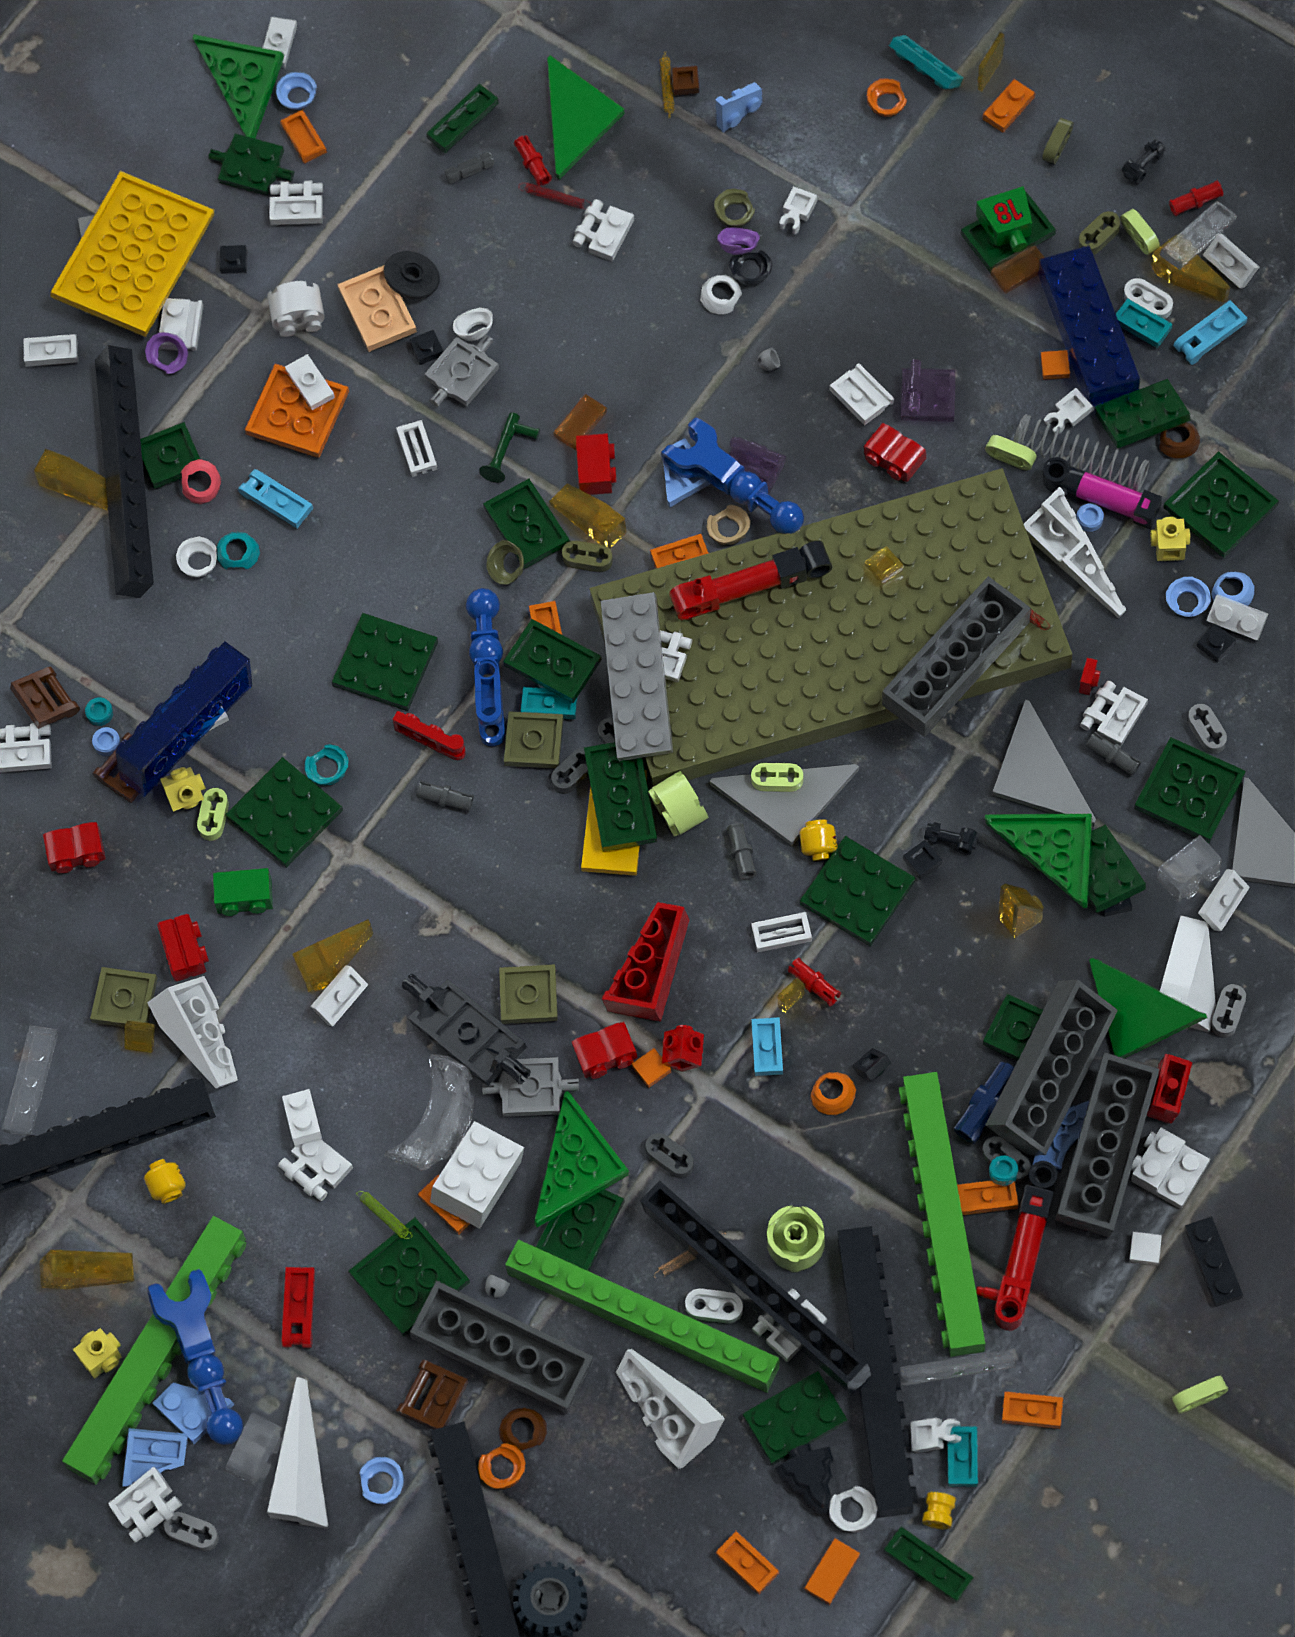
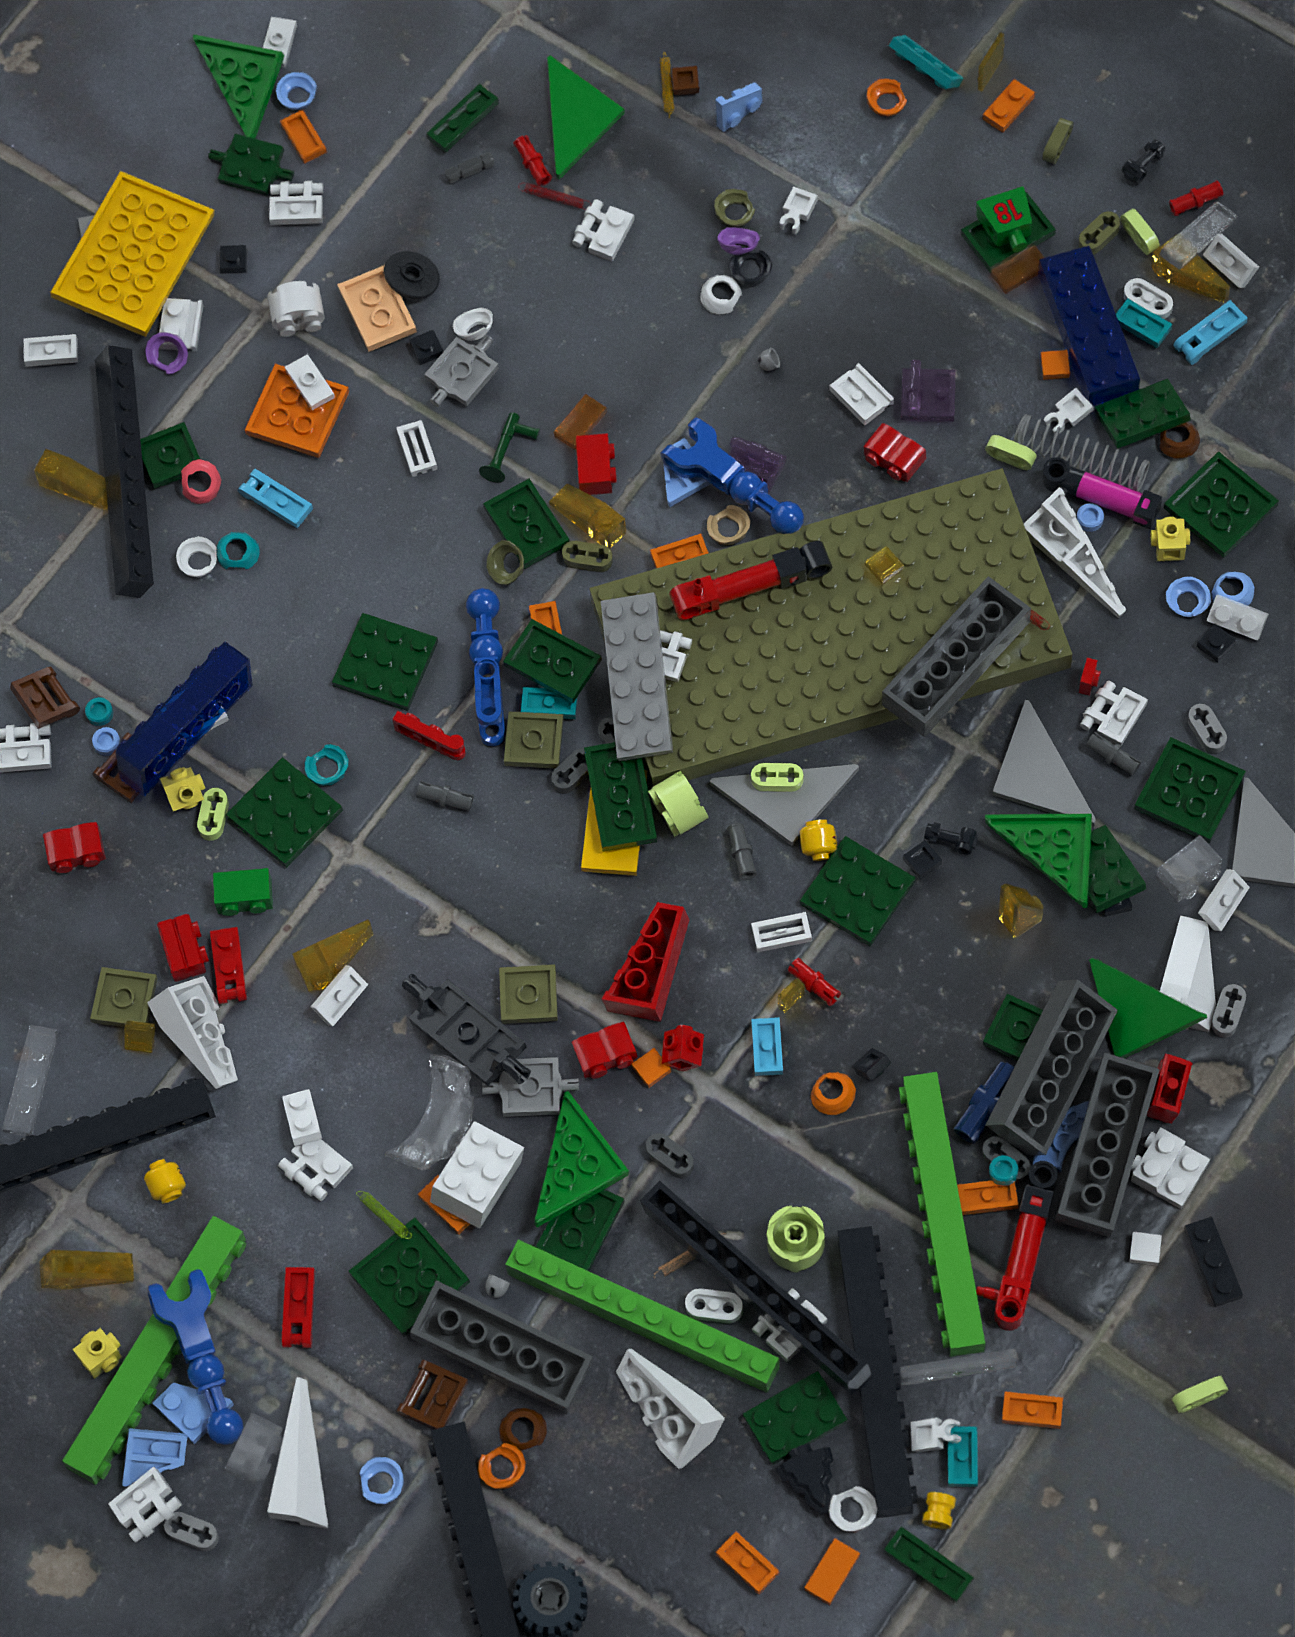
none -> red plate [210,927,247,1004]

